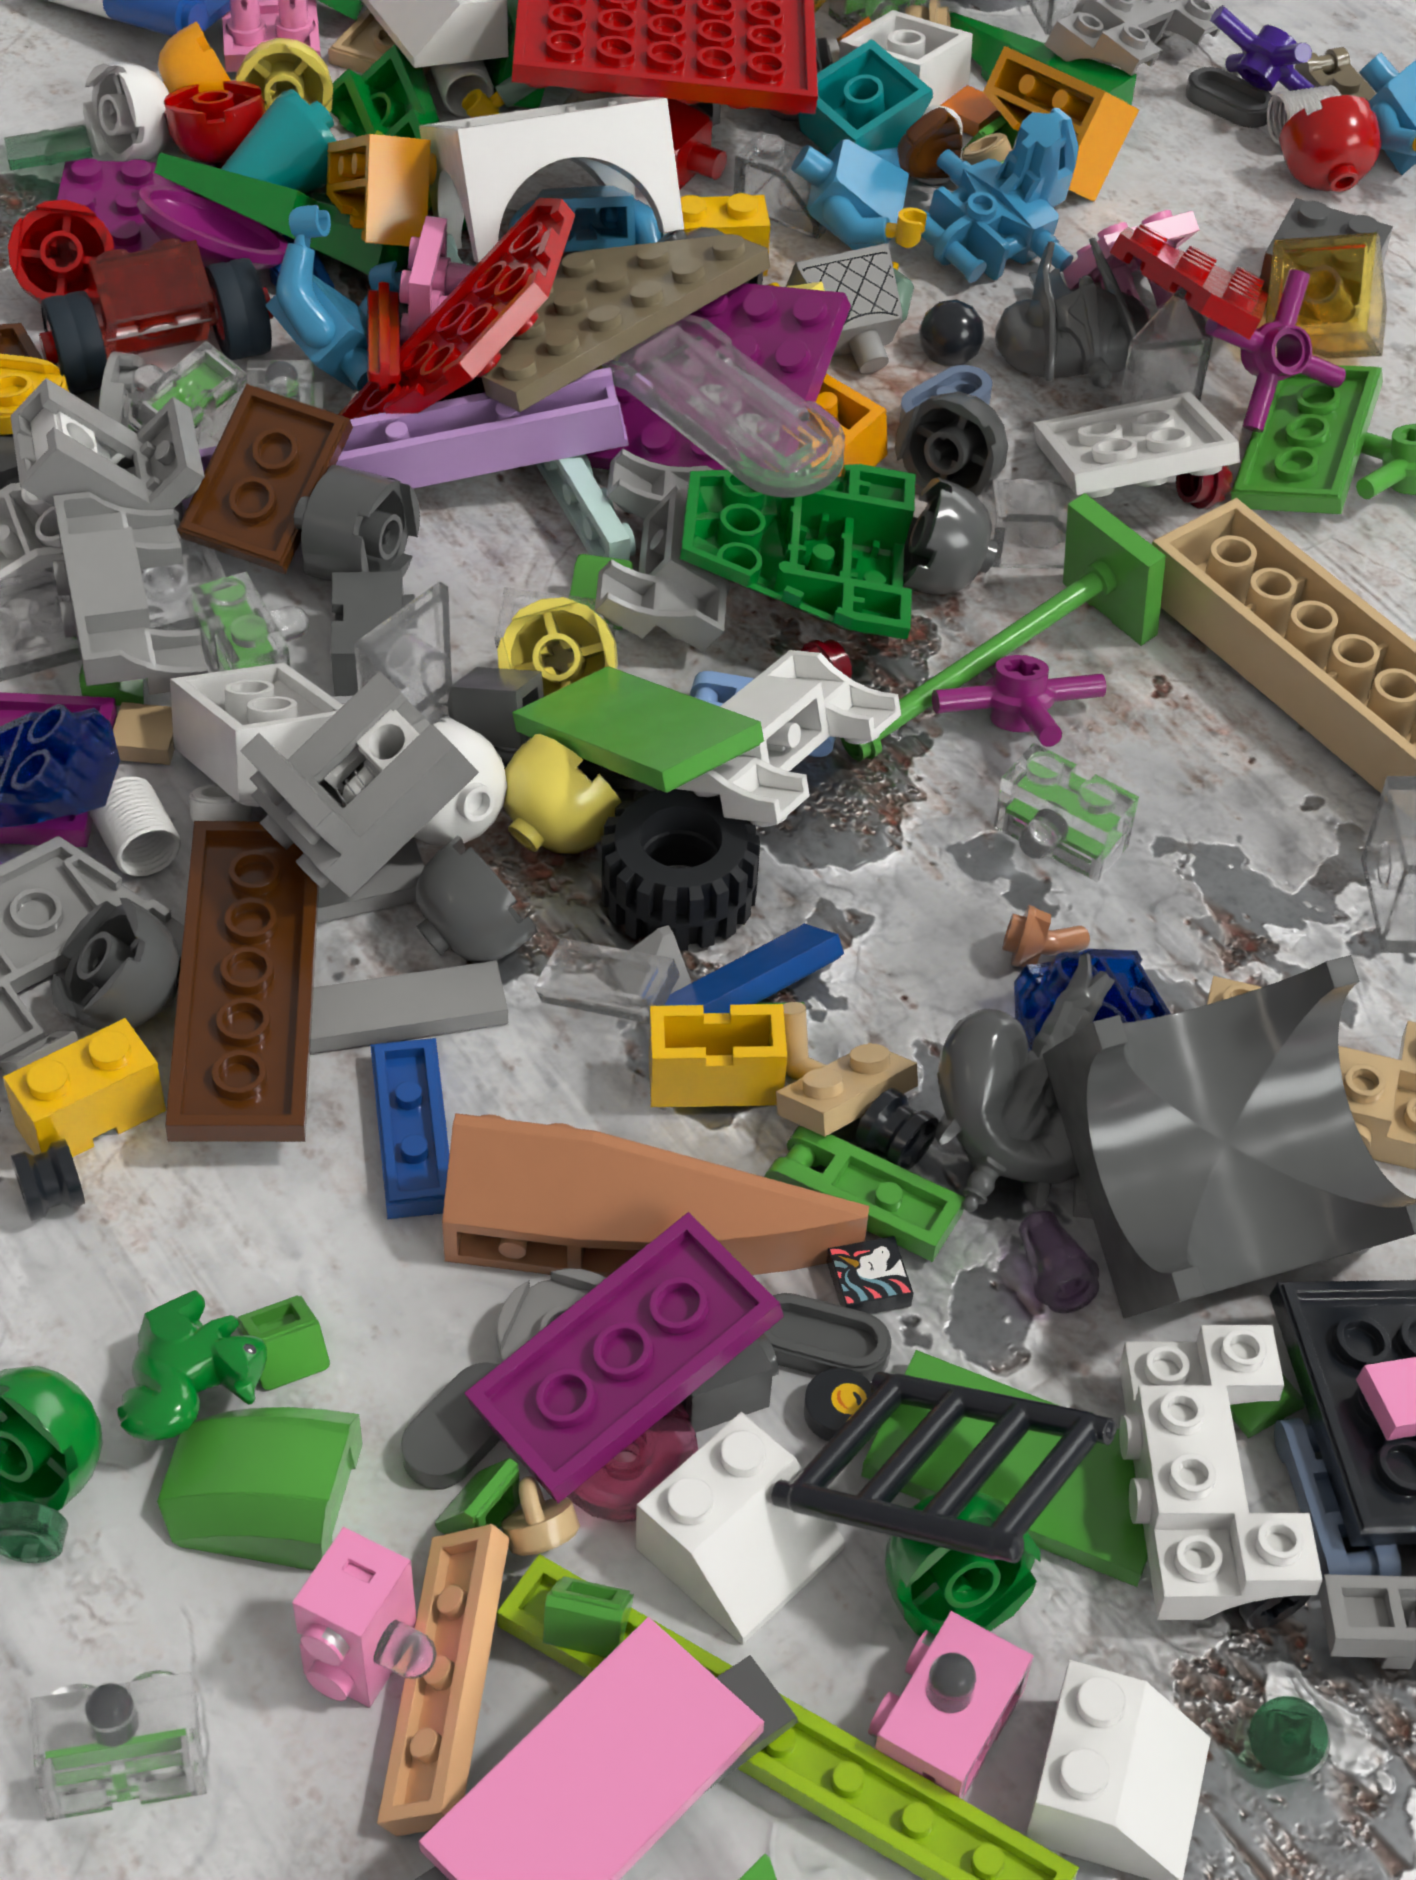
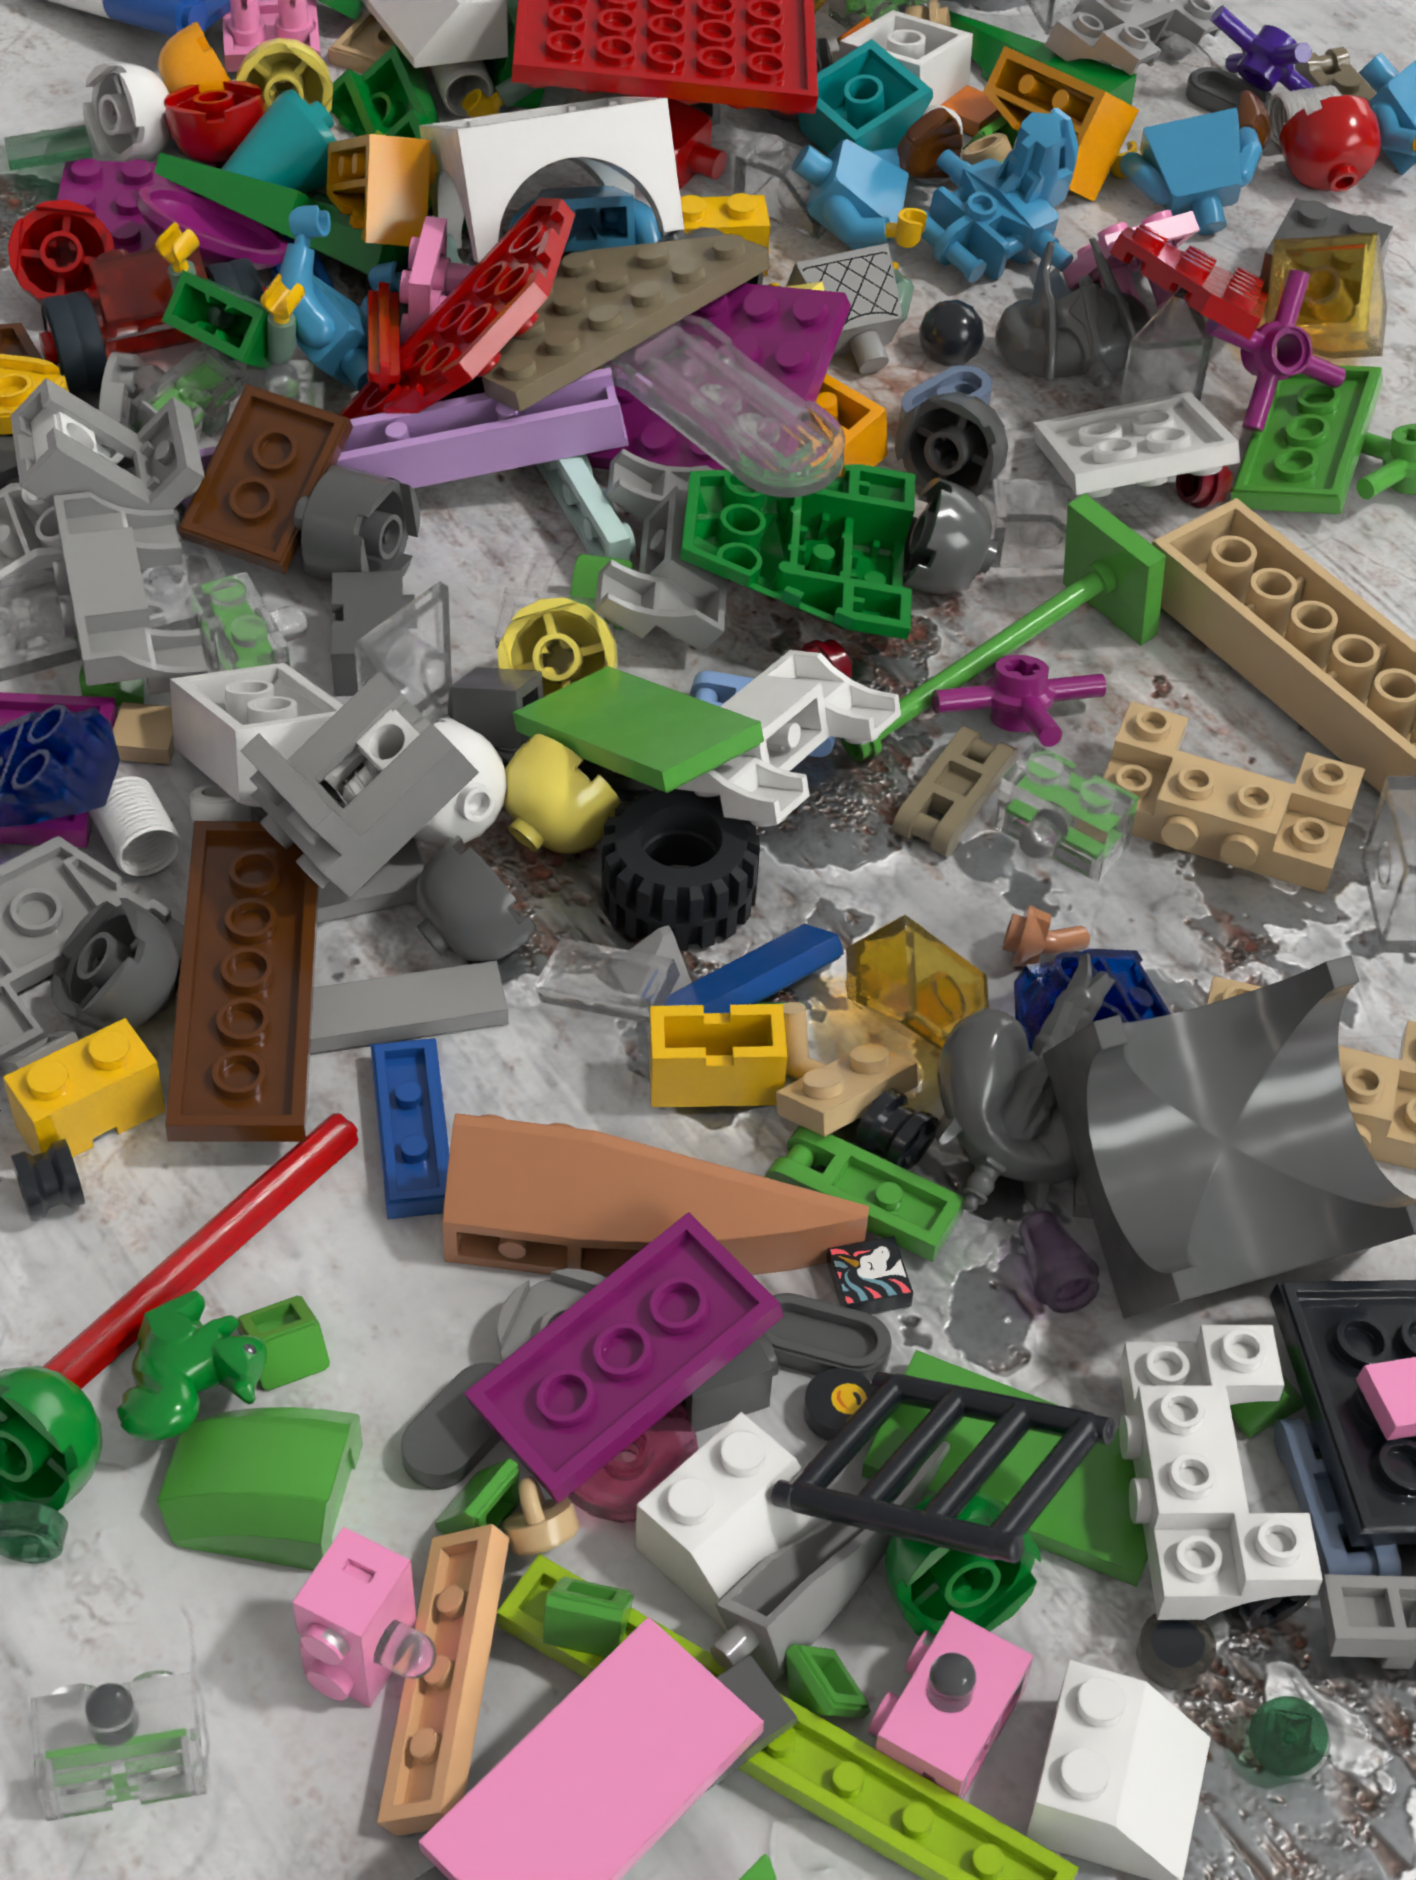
none -> red axle [42,1113,359,1389]
none -> torso [155,222,305,372]
none -> light grey piece [710,1441,950,1684]
none -> bright green slope [785,1644,871,1718]
none -> clear yellow slope [845,914,989,1056]
none -> dark tan plate [892,726,1019,857]
none -> tan bracket [1091,701,1365,893]
none -> dark azure torso [1111,90,1272,235]
none -> tile [1136,1613,1216,1690]

